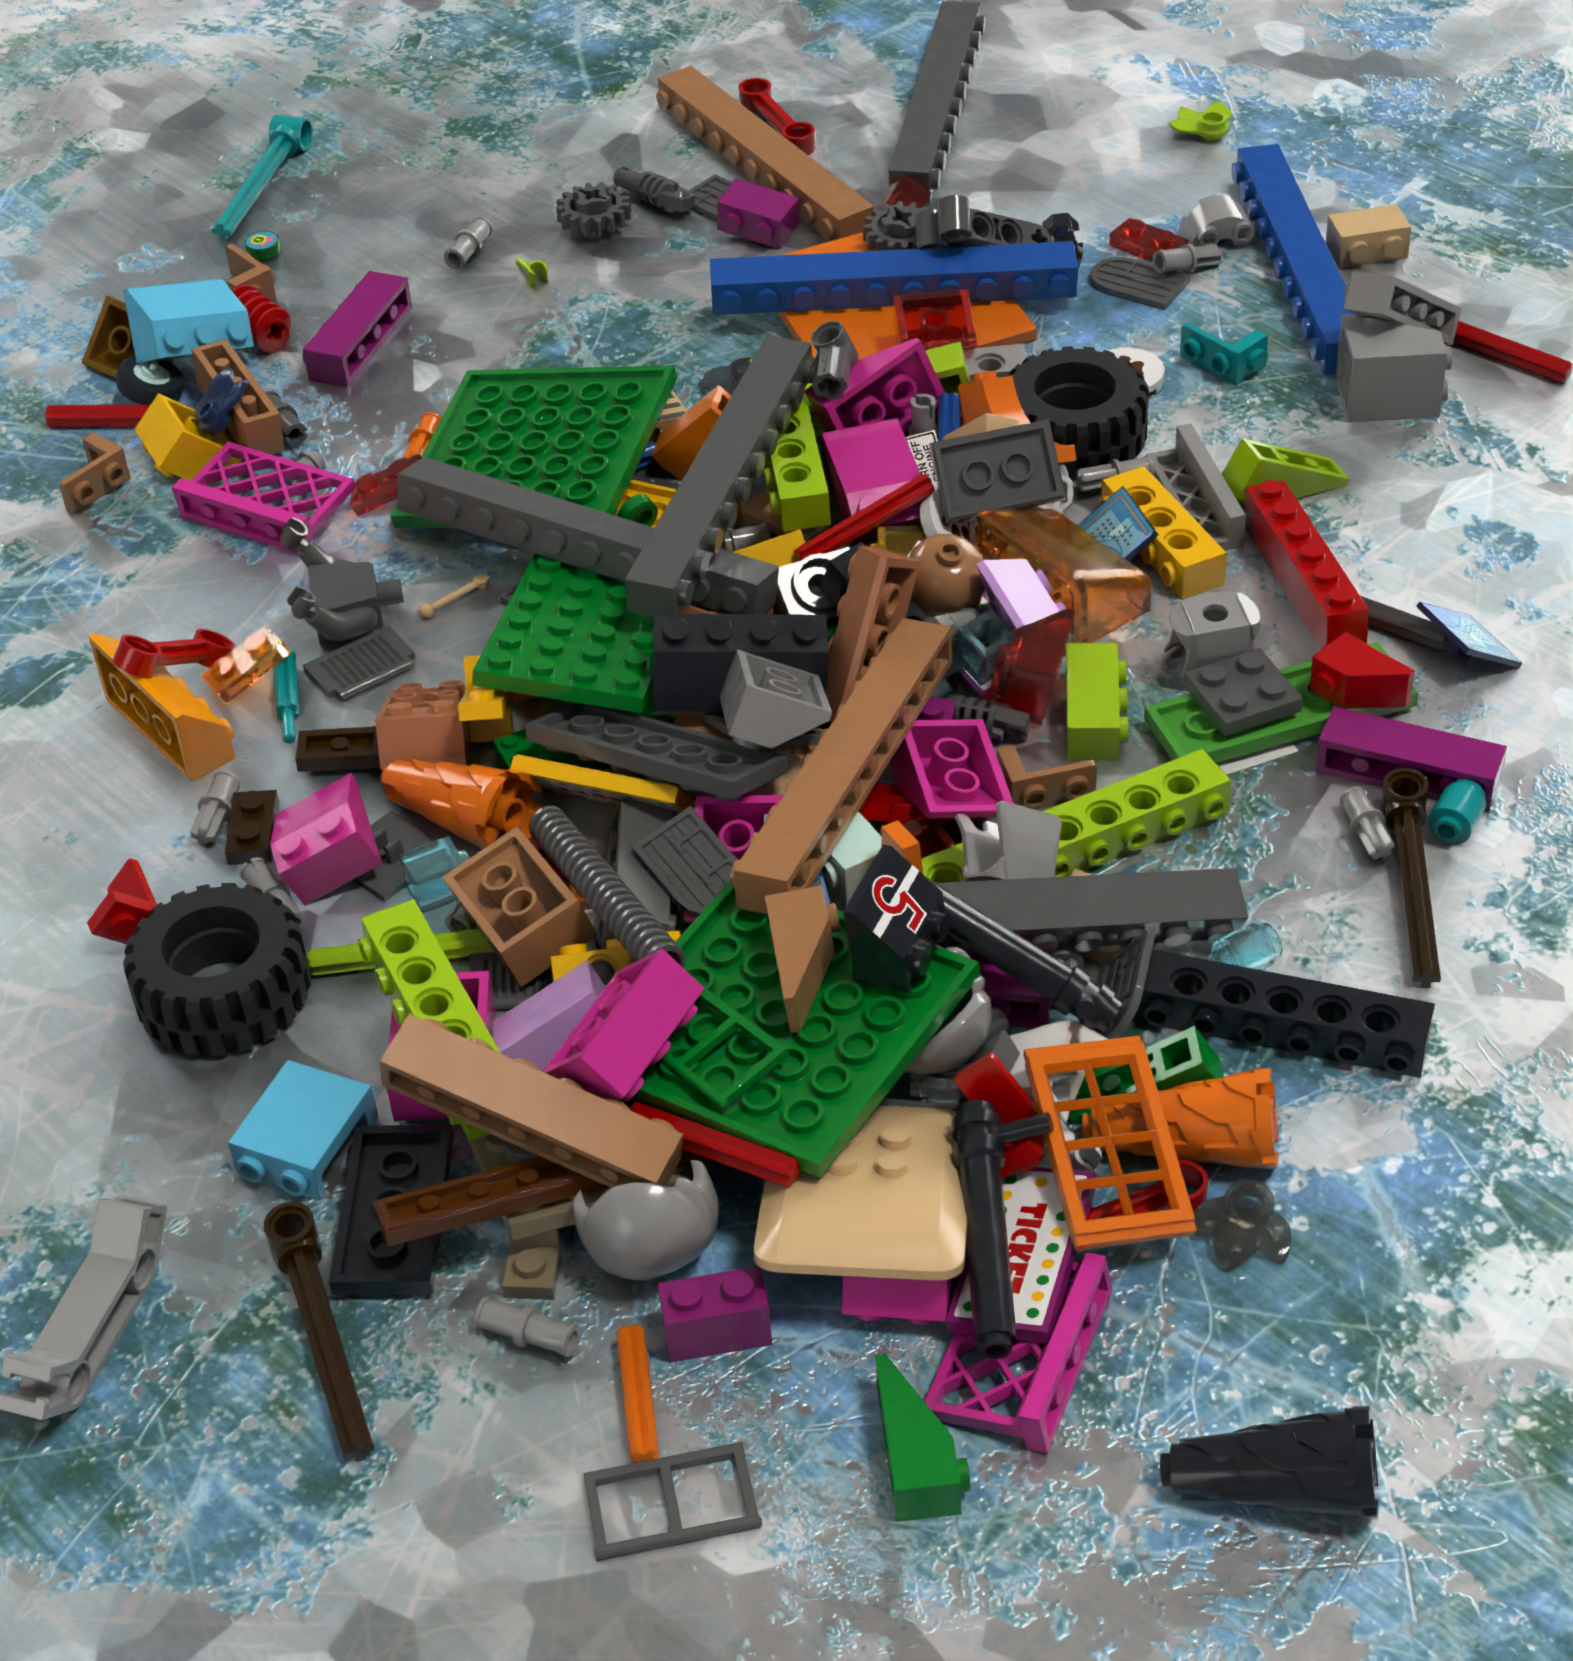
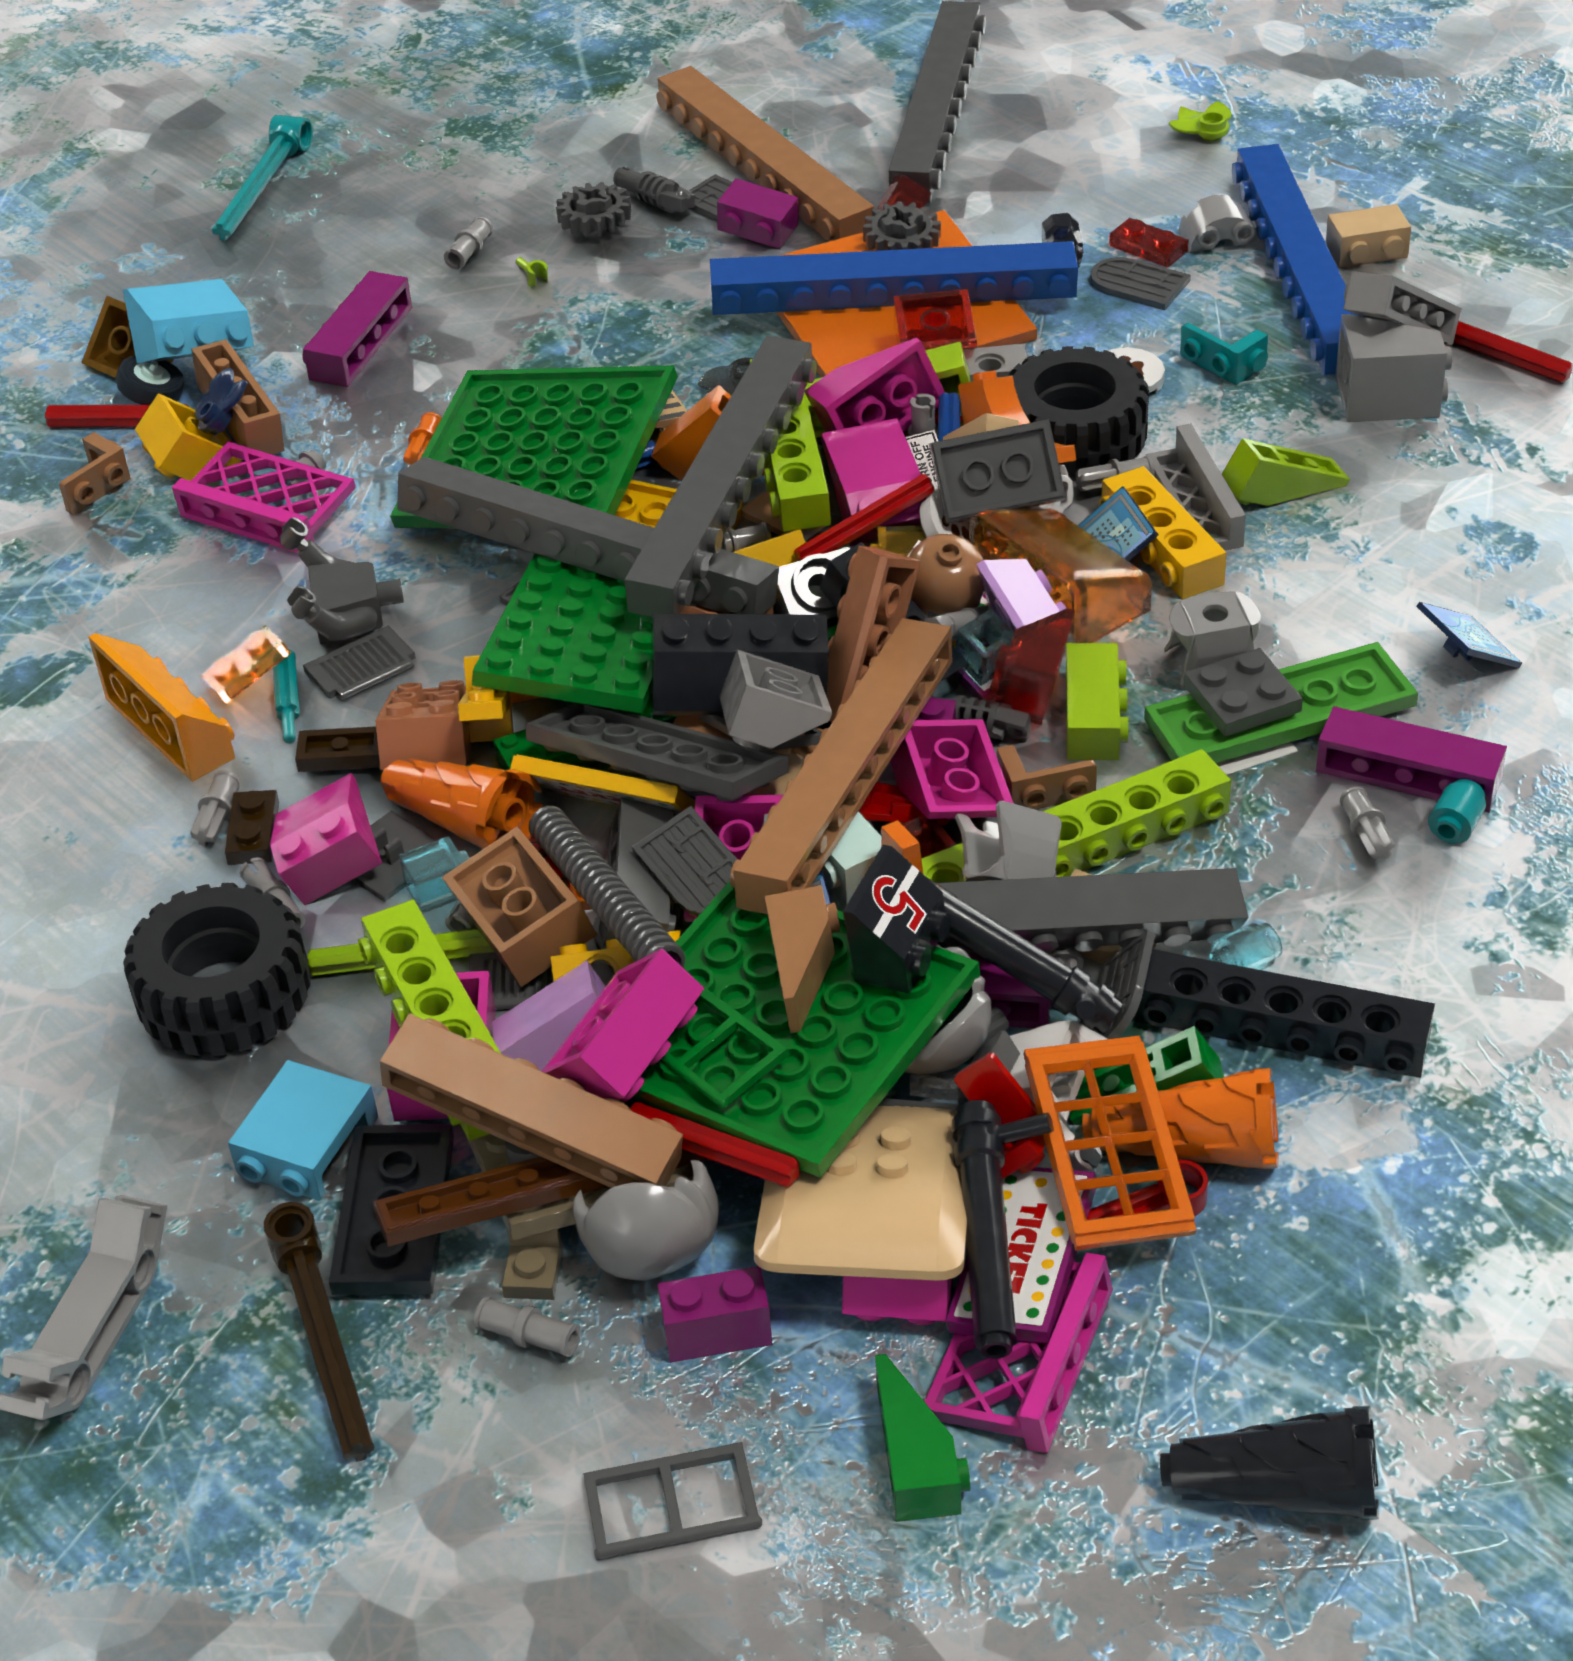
red bracket [87,858,157,944] -> none
red piece [112,629,235,678] -> none
medium nougat bracket [225,243,276,301] -> none
red piece [232,284,291,353] -> none
tile [244,231,281,261] -> none
dark grey pin [265,391,308,446] -> none
clear red plate [349,454,422,516] -> none
tan hinge [418,574,489,619] -> none
green tile [617,494,658,527] -> none
orange axle [617,1324,659,1463] -> none
red piece [738,78,816,155] -> none
dark grey piece [811,320,859,401] -> none
dark grey piece [915,195,1052,249] -> none
light grey axle [1153,244,1223,274] -> none
clear smoke plate [1194,1179,1291,1272] -> none
red brick [1245,480,1369,650] -> none
red slope [1309,632,1415,709] -> none
dark grey axle [1360,595,1448,652] -> none
dark brown piece [1380,768,1441,988] -> none

